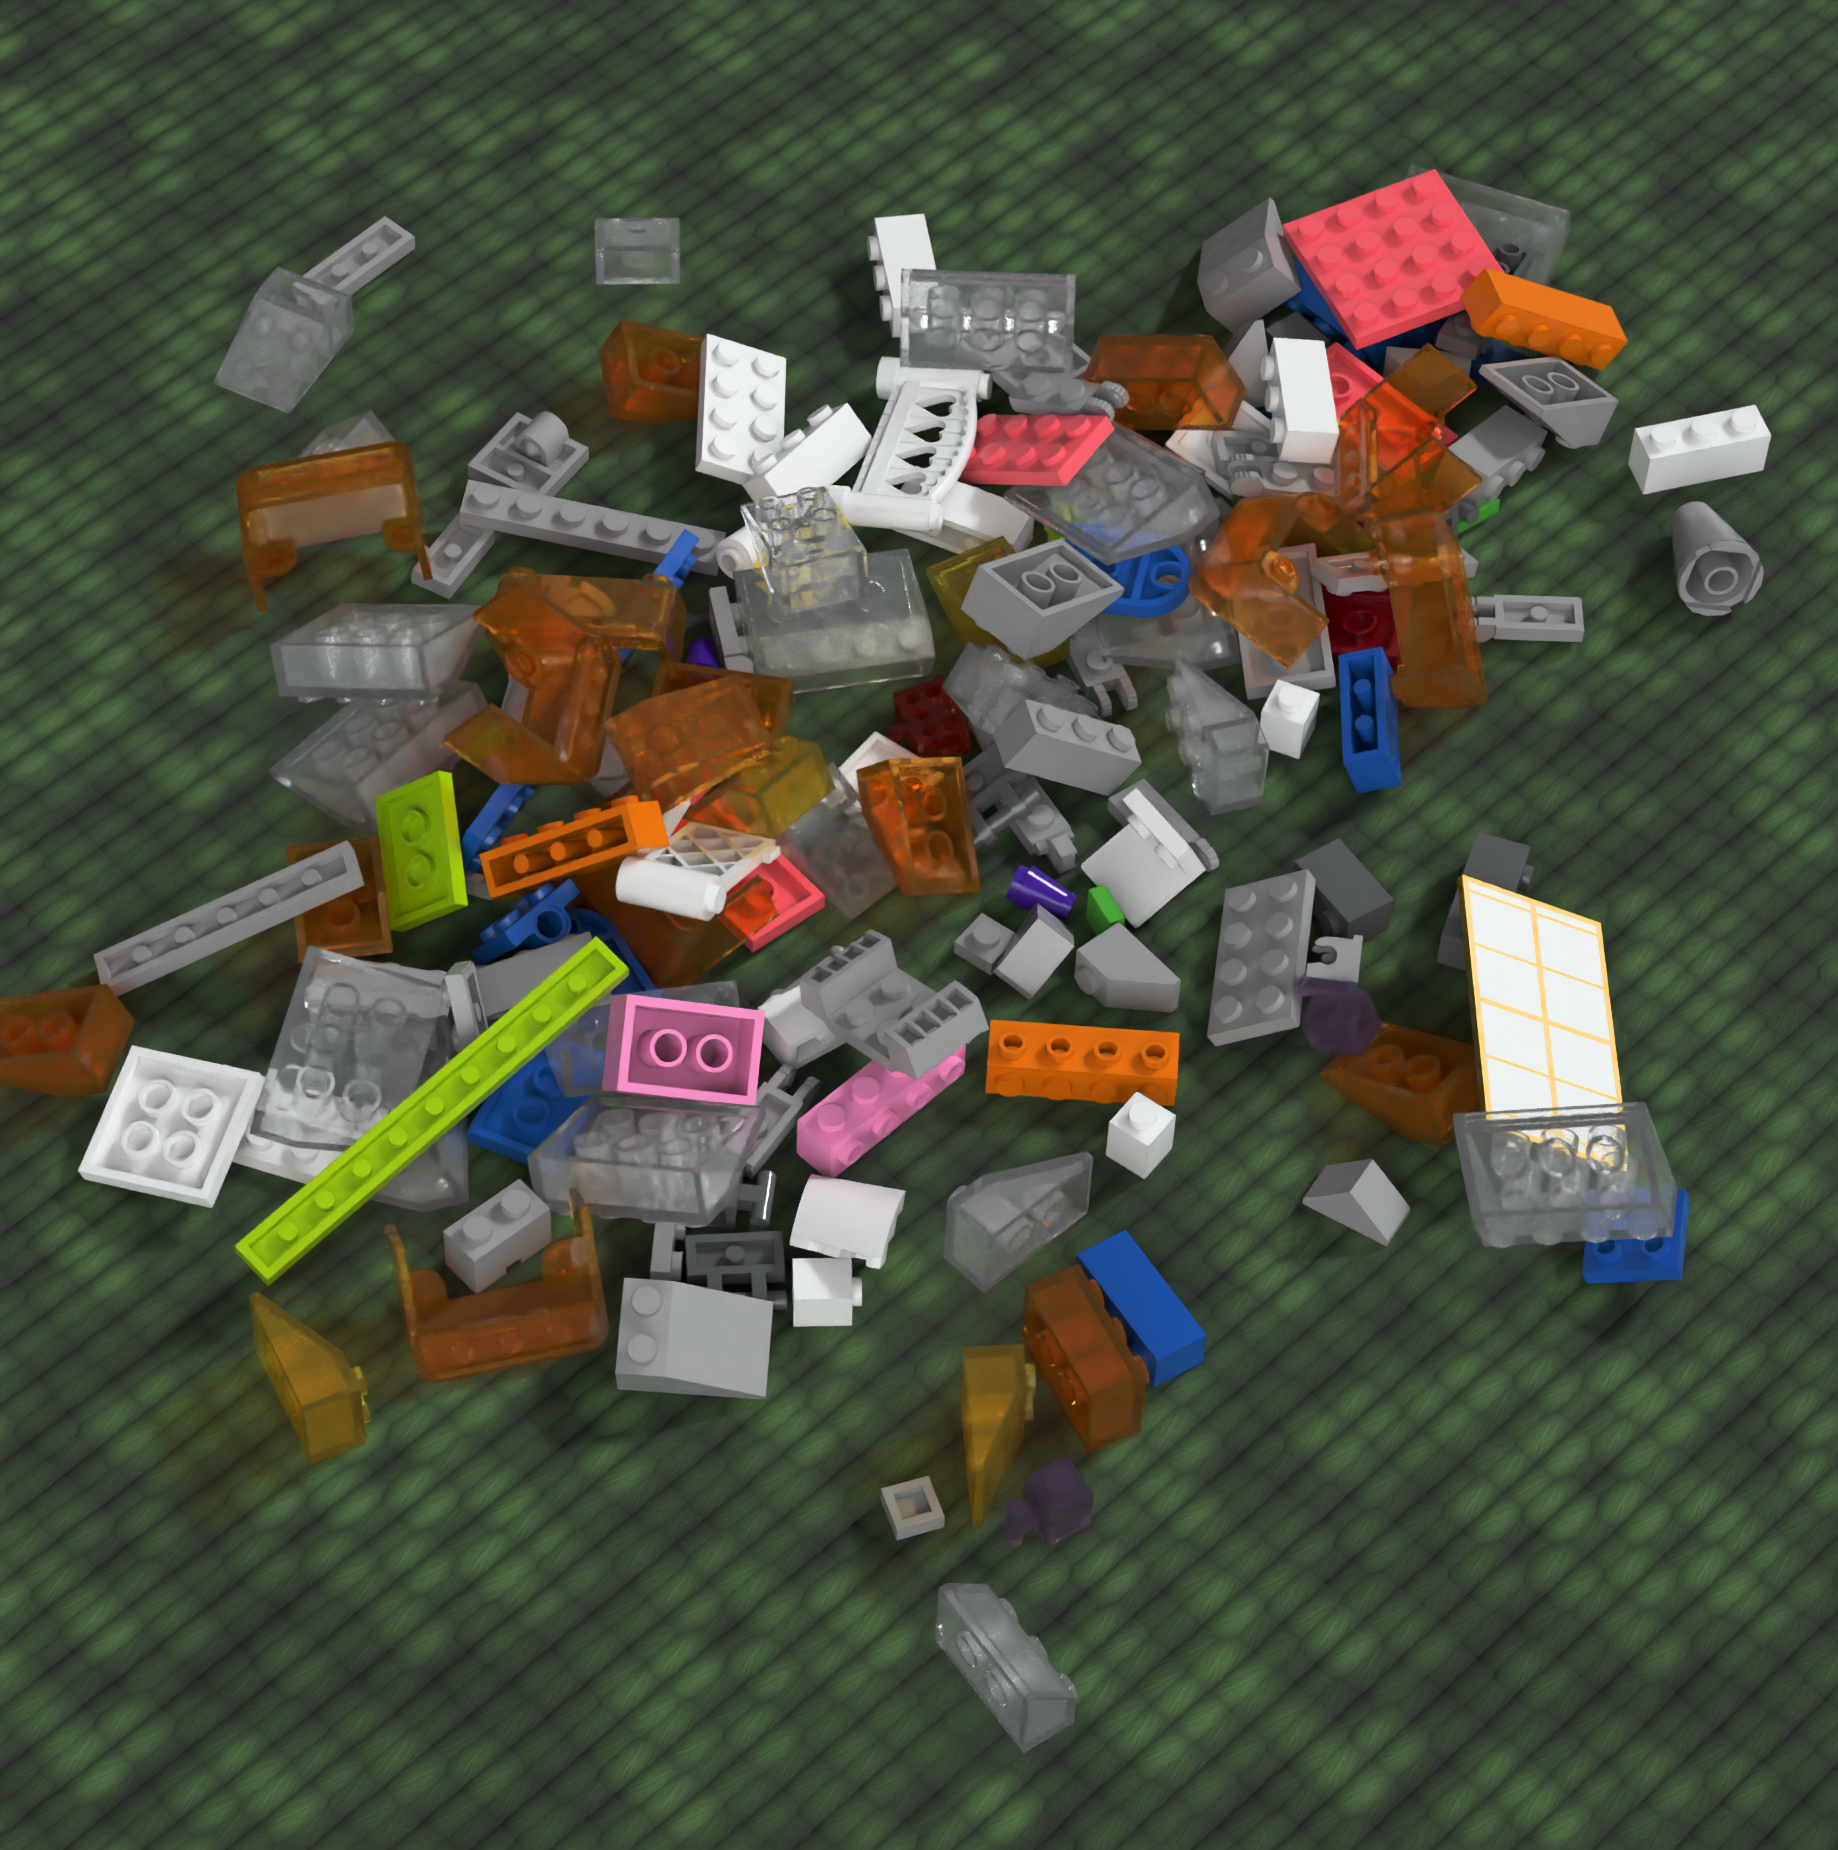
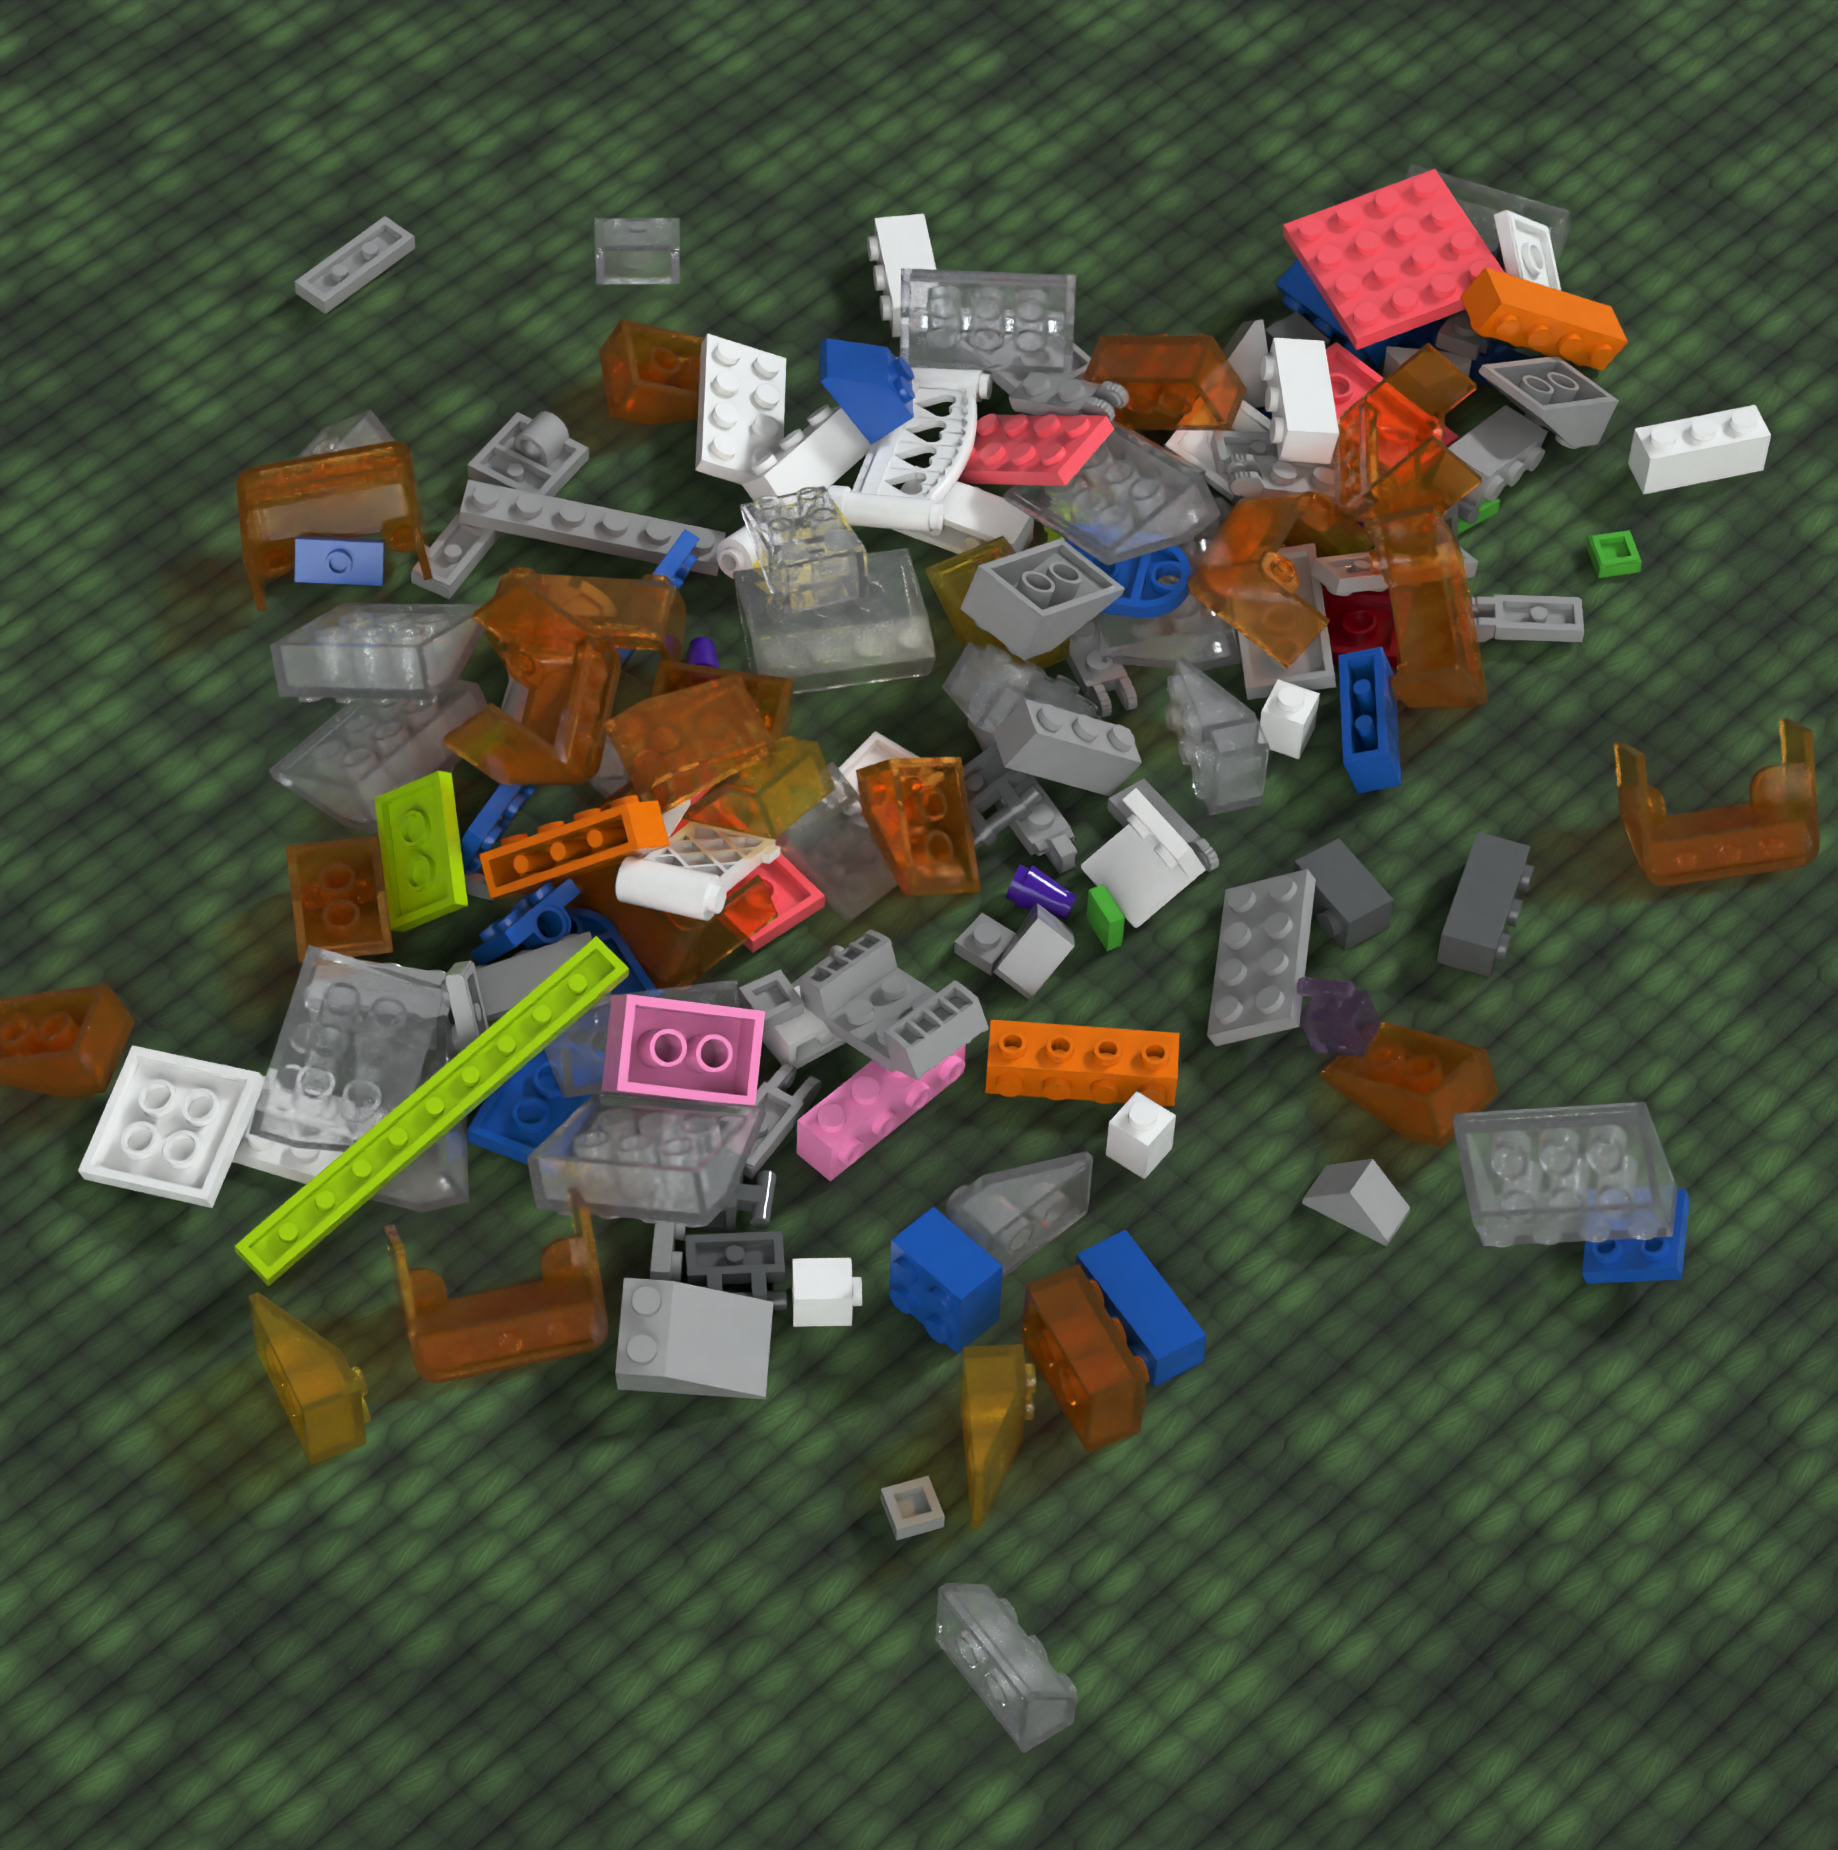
light grey plate [94,840,365,1000] -> none
clear slope [214,267,354,414] -> none
light grey brick [443,1179,552,1295] -> none
light grey hinge [708,586,755,707] -> none
white slope [789,1174,906,1269] -> none
clear red piece [887,675,970,763] -> none
clear purple brick [1003,1456,1094,1547] -> none
light grey slope [1074,922,1181,1013] -> none
light grey slope [1197,197,1302,334] -> none
light grey hinge [1304,935,1363,989] -> none
white piece [1457,874,1631,1176] -> none
light grey cone [1671,501,1764,616] -> none
none -> plate [295,535,385,586]
none -> light grey plate [739,969,804,1032]
none -> blue slope [820,338,915,445]
none -> blue brick [889,1206,1003,1354]
none -> white tile [1494,210,1561,291]
none -> bright green tile [1586,530,1642,578]
none -> clear orange windscreen [1614,718,1820,887]

